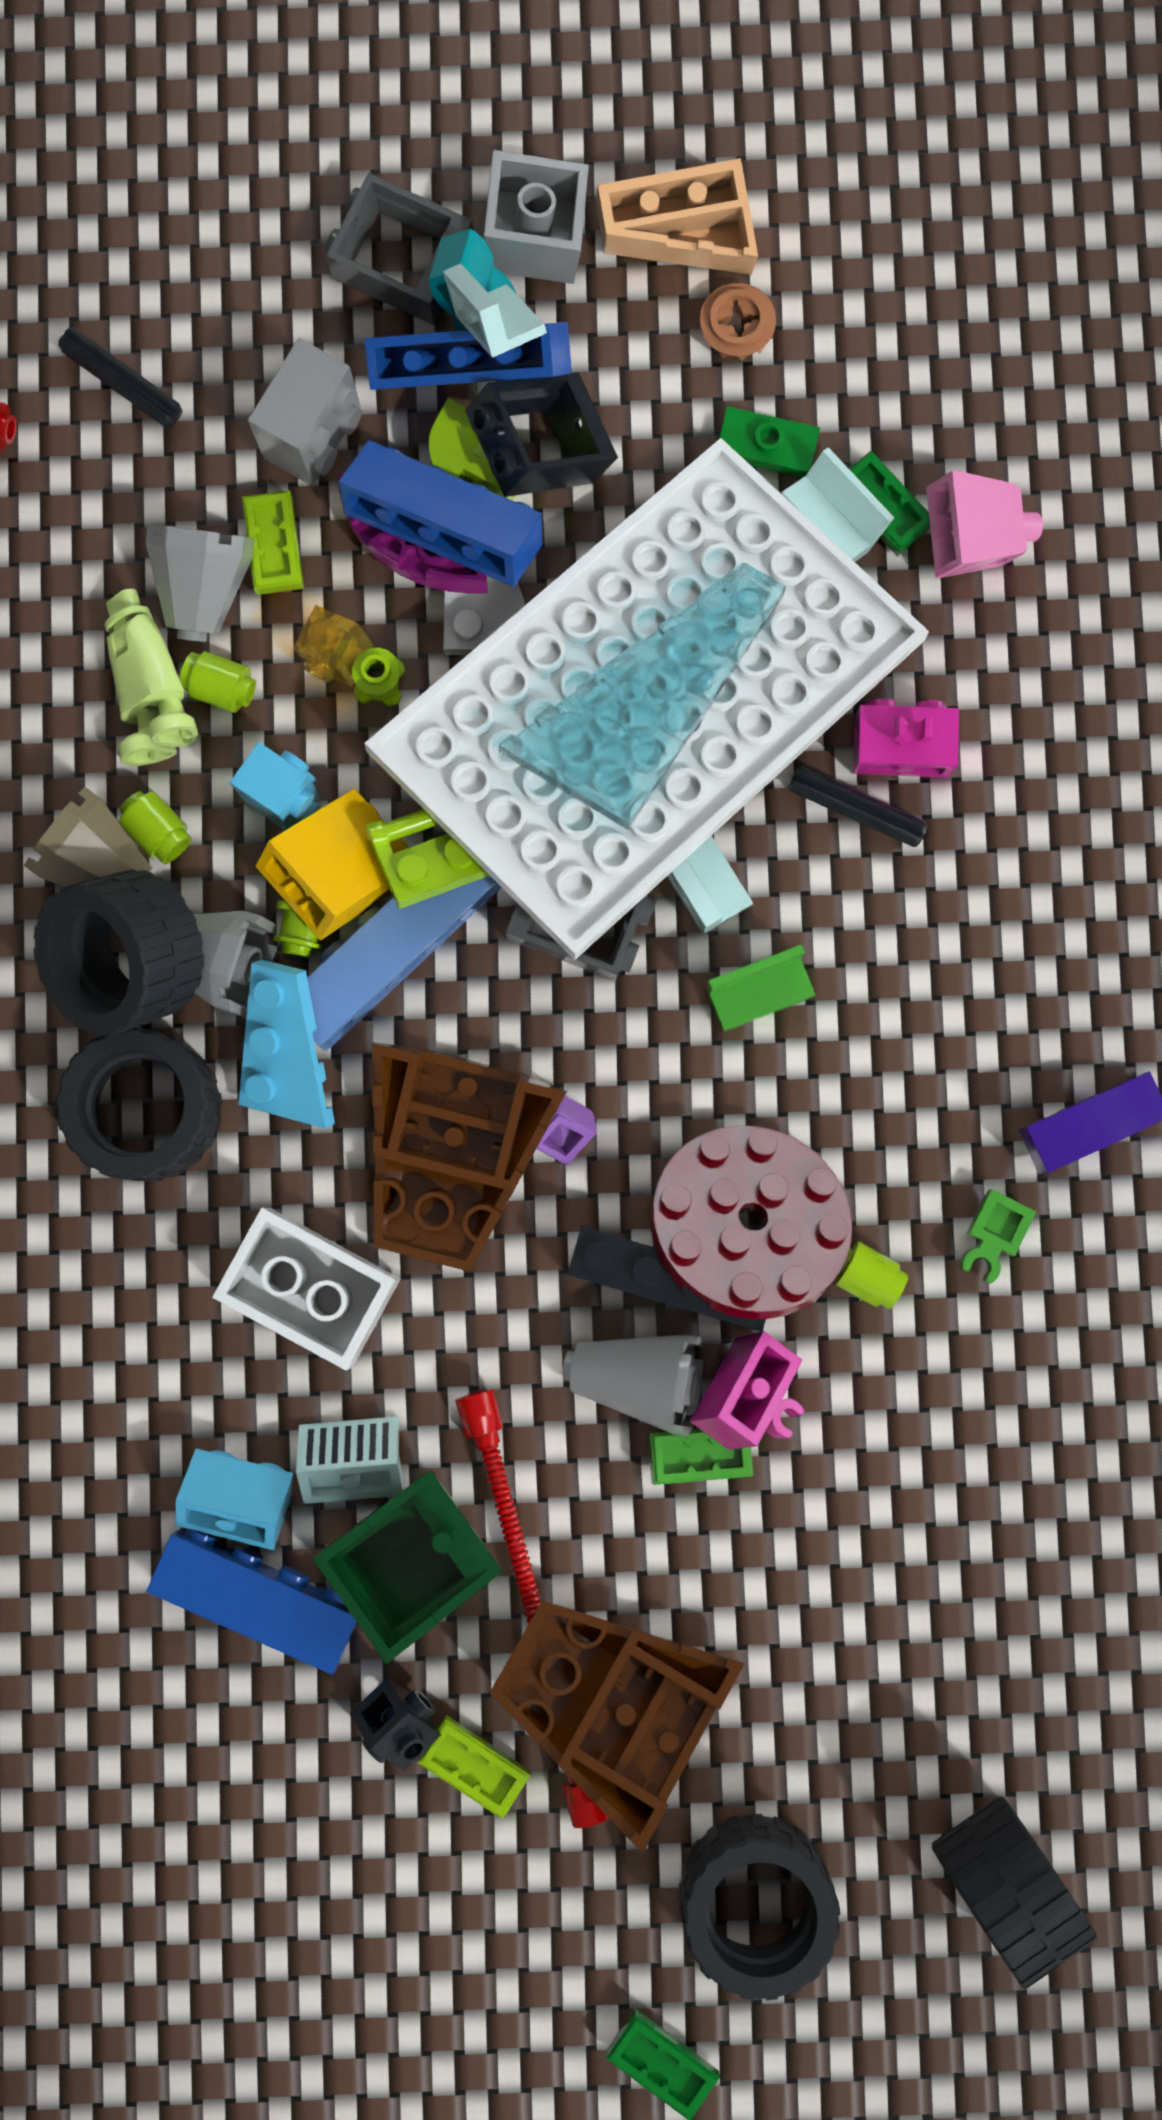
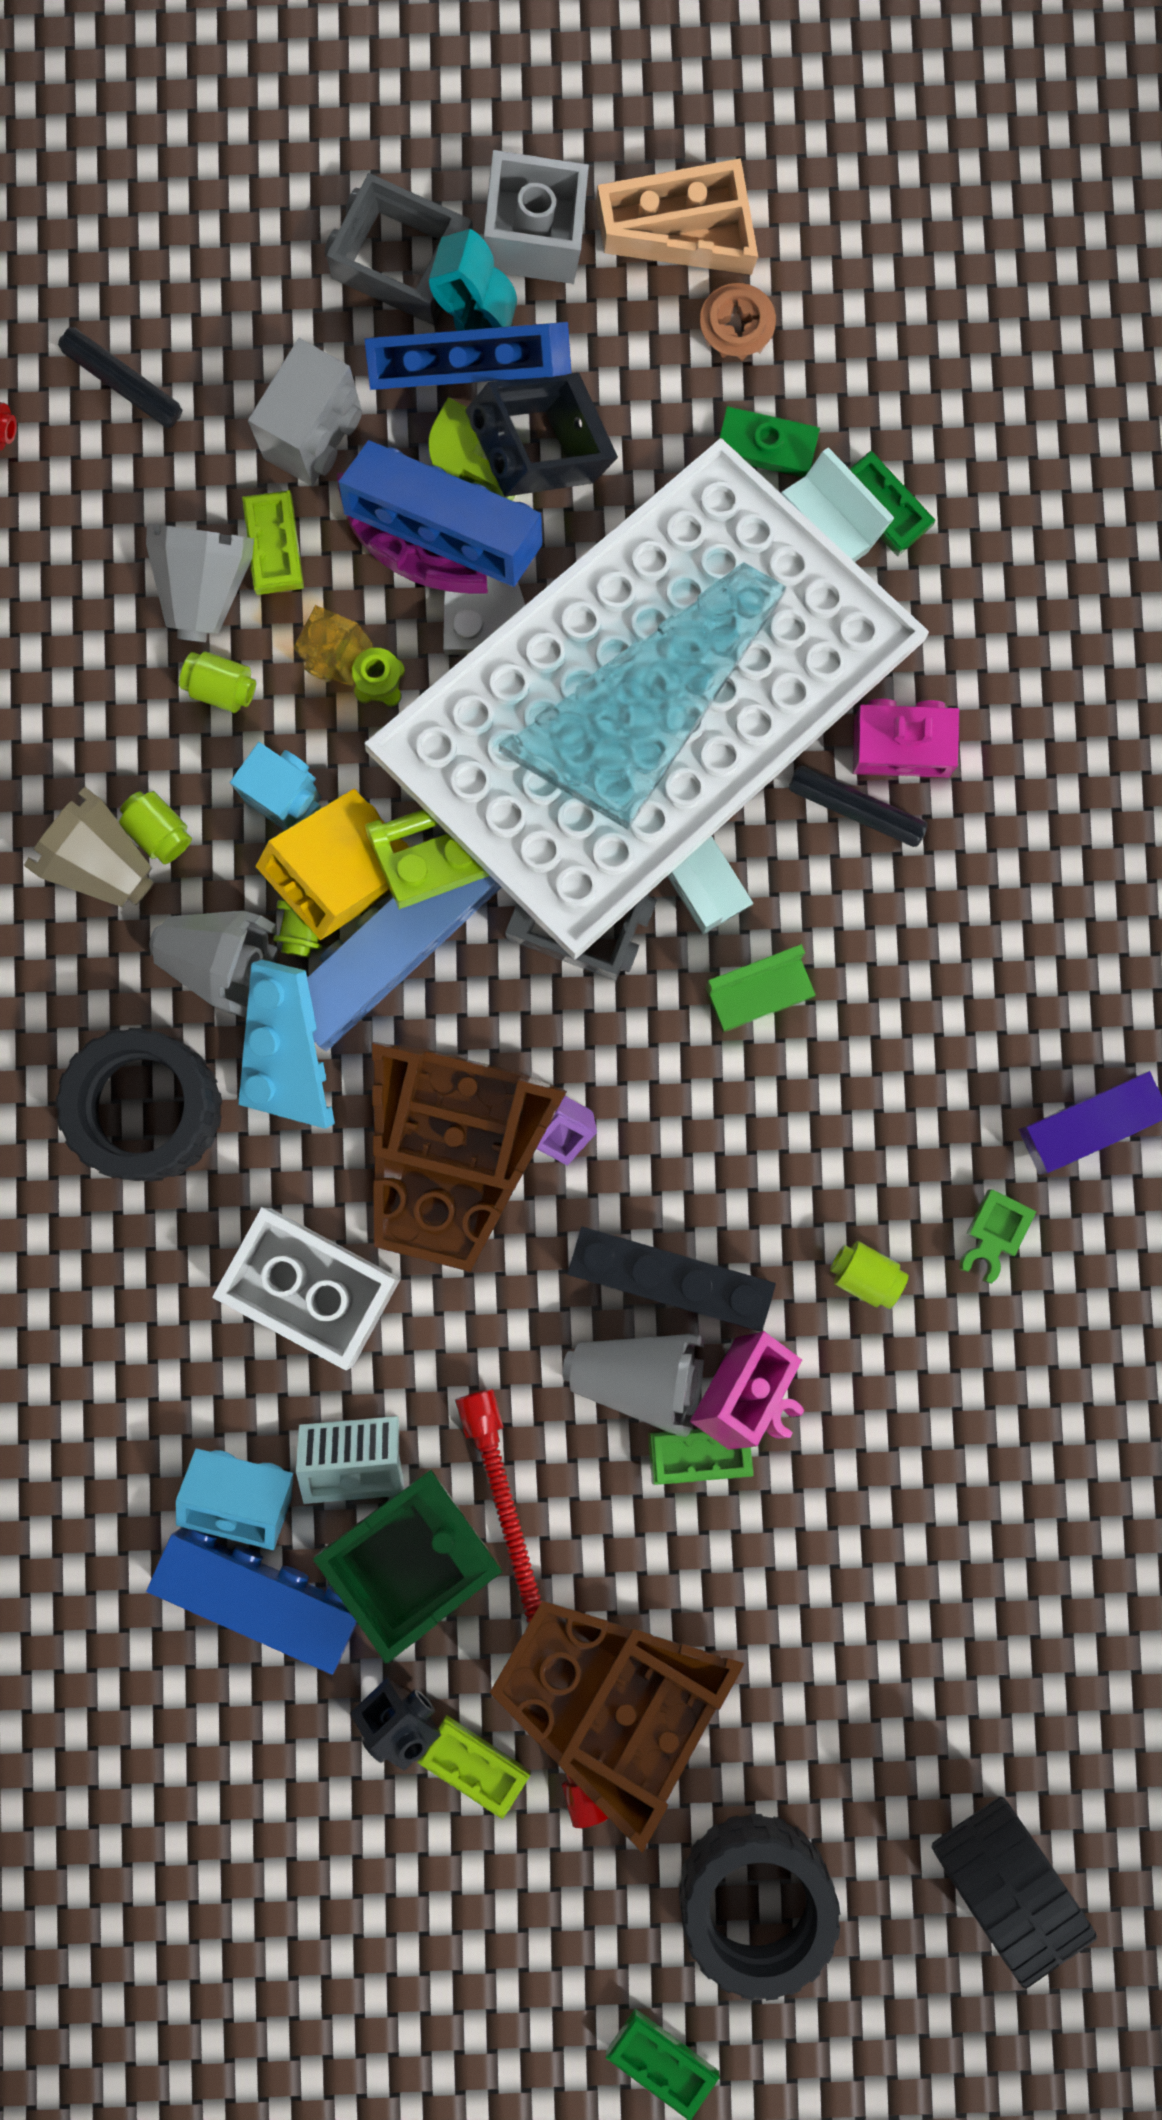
black tyre [33,869,204,1036] -> none
yellowish green piece [104,589,199,766] -> none
light aqua panel [443,263,547,358] -> none
plate [650,1126,852,1319] -> none
bright pink torso [926,471,1043,578] -> none

